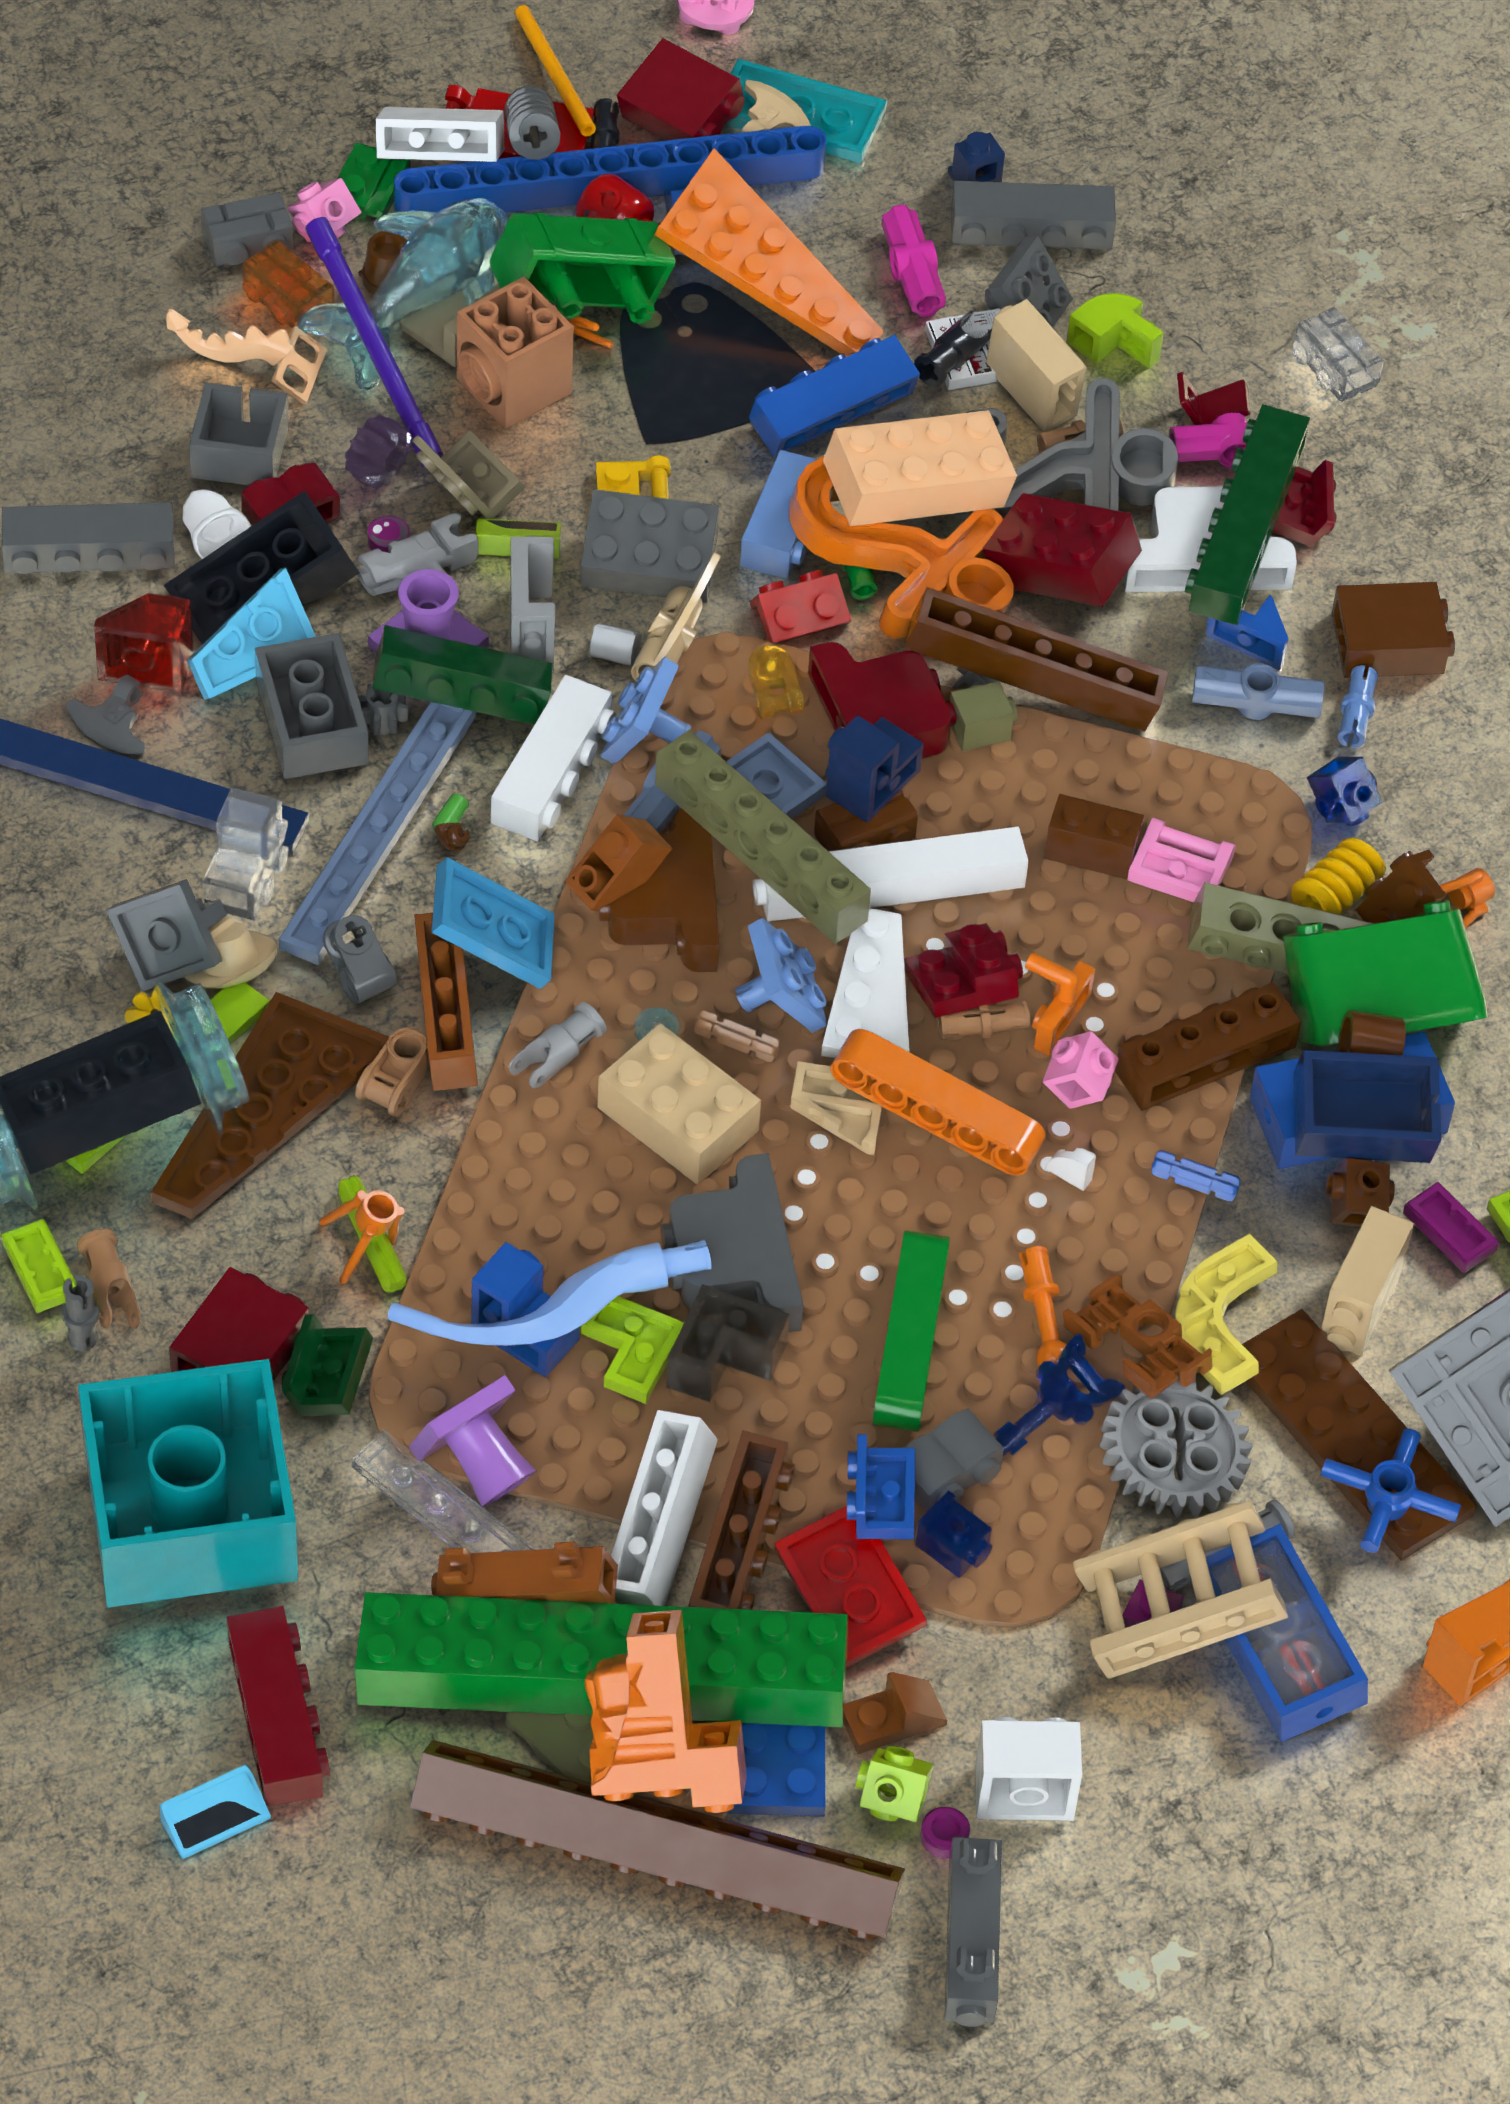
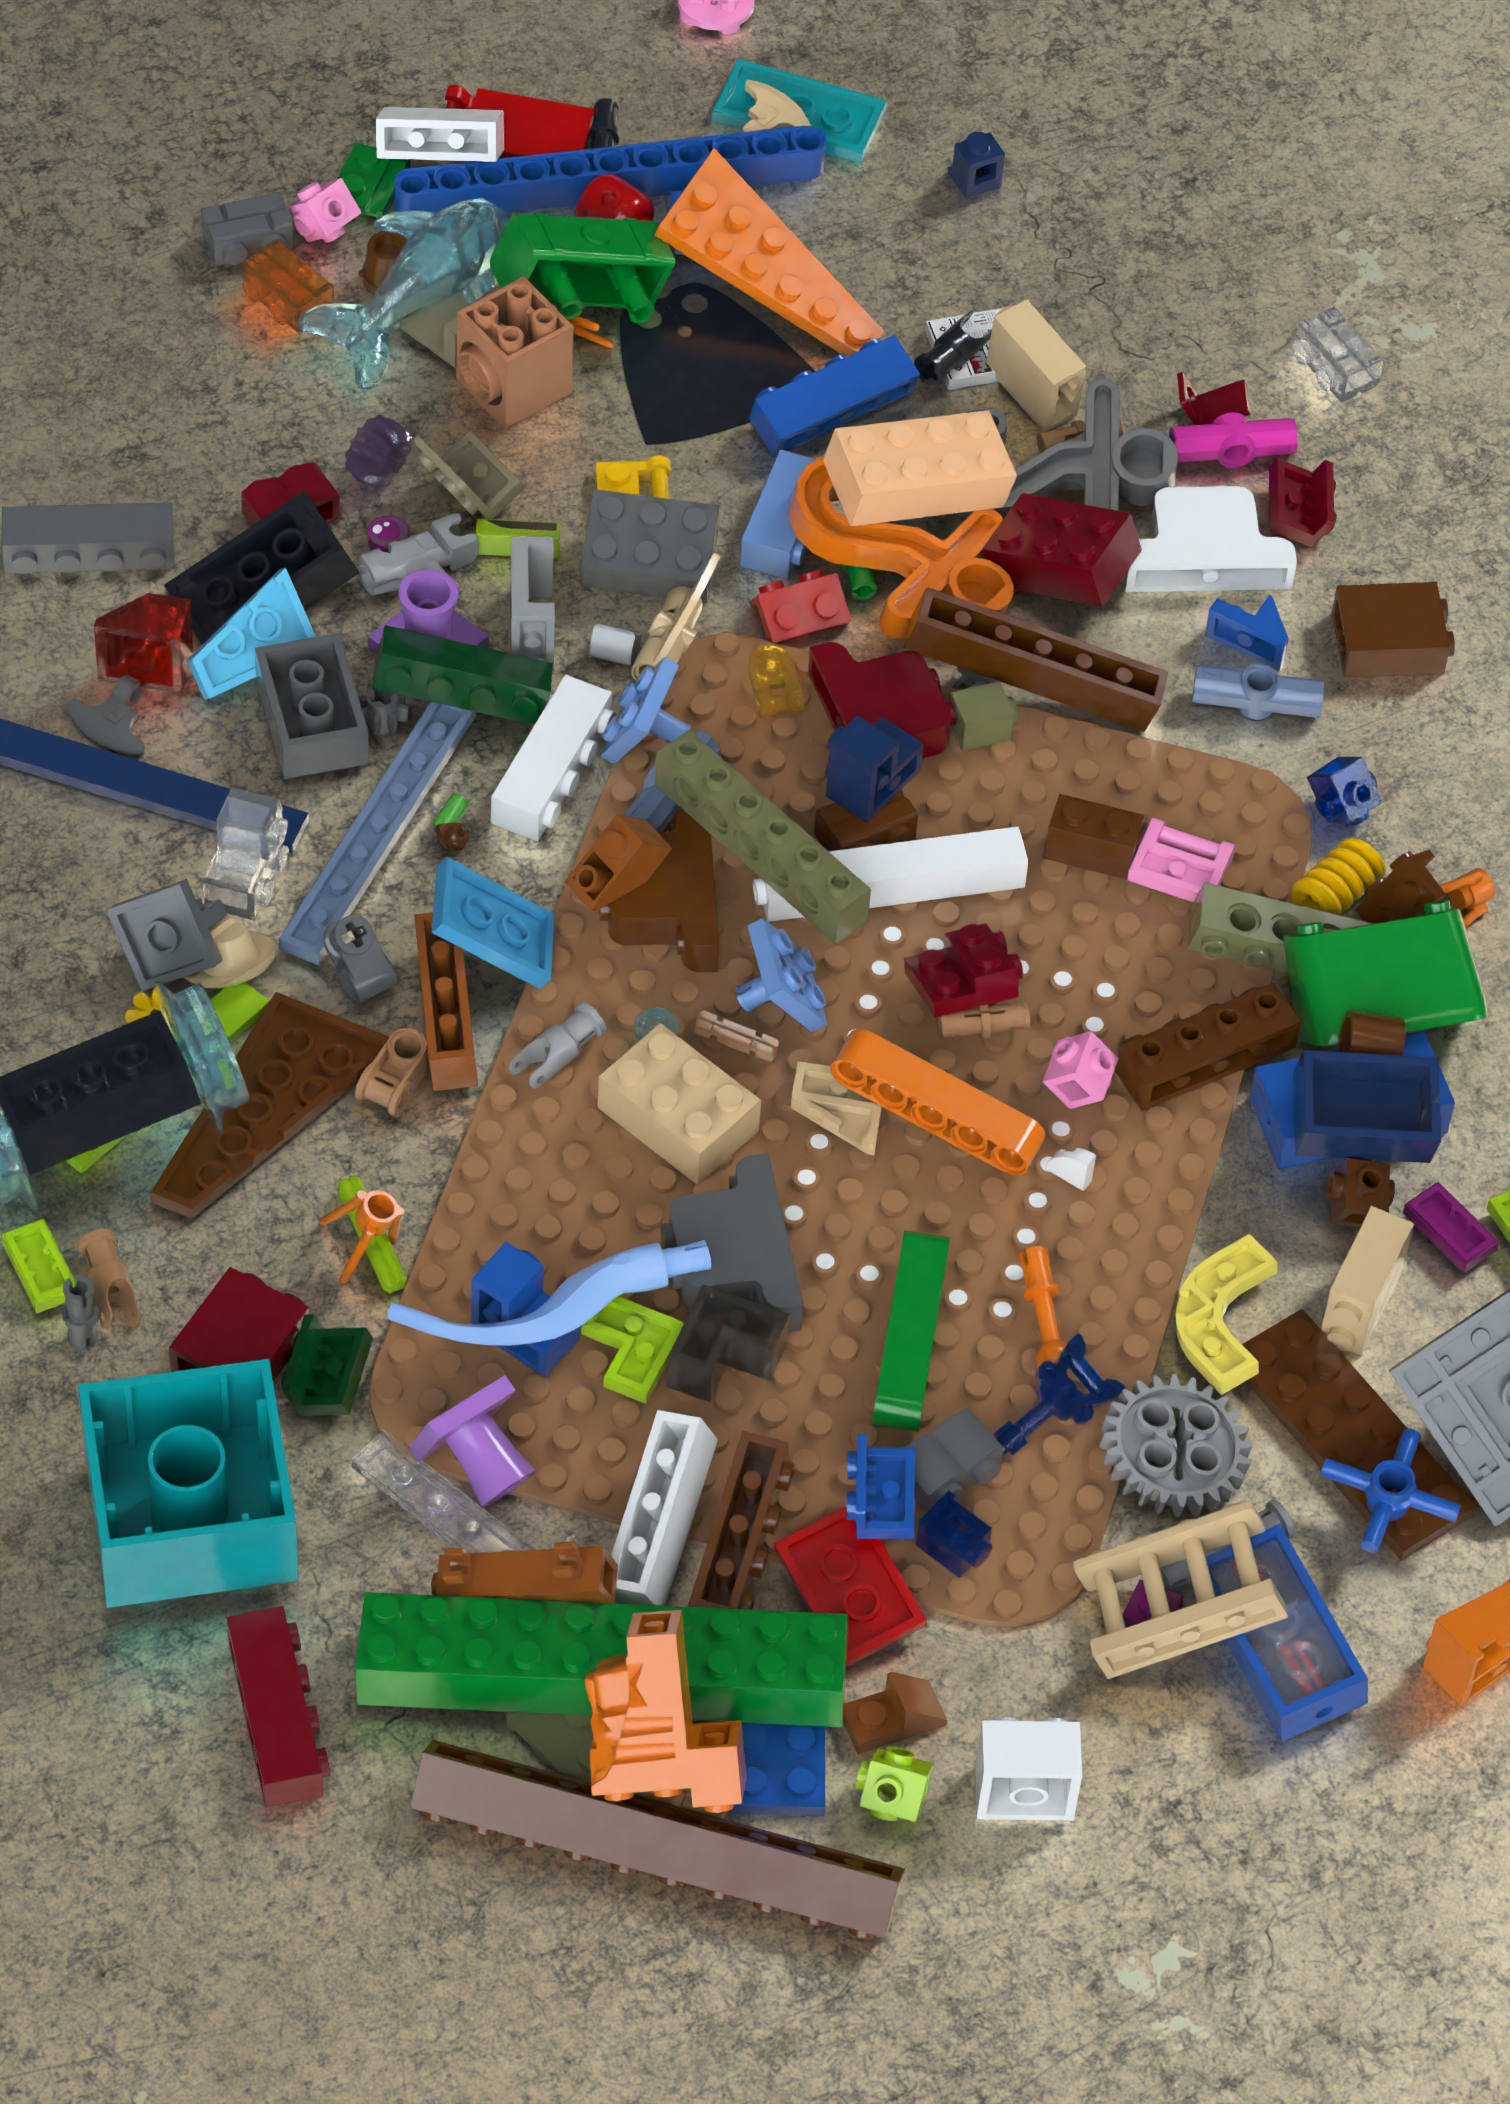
medium azure slope [159,1764,271,1860] -> none
light nougat piece [166,309,327,405] -> none
white piece [183,489,251,559] -> none
dark grey piece [189,382,289,485] -> none
dark purple piece [305,217,444,467] -> none
dark grey piece [504,86,561,160] -> none
light orange piece [514,5,596,136] -> none
dark red brick [616,38,744,141] -> none
sand blue plate [726,732,827,819] -> none
white wing [821,908,909,1058] -> none
dark pink piece [881,204,946,317] -> none
magenta tile [920,1807,970,1858] -> none
dark grey brick [944,1837,1002,2027] -> none
dark grey brick [951,181,1116,249] -> none
dark grey plate [985,235,1073,328] -> none
orange plate [1025,952,1095,1056] -> none
dark orange piece [1063,1274,1213,1399] -> none
lime brick [1066,293,1164,368] -> none
axle [1151,1150,1240,1201] -> none
dark green brick [1185,404,1310,625] -> none
medium blue pin [1338,665,1378,748] -> none

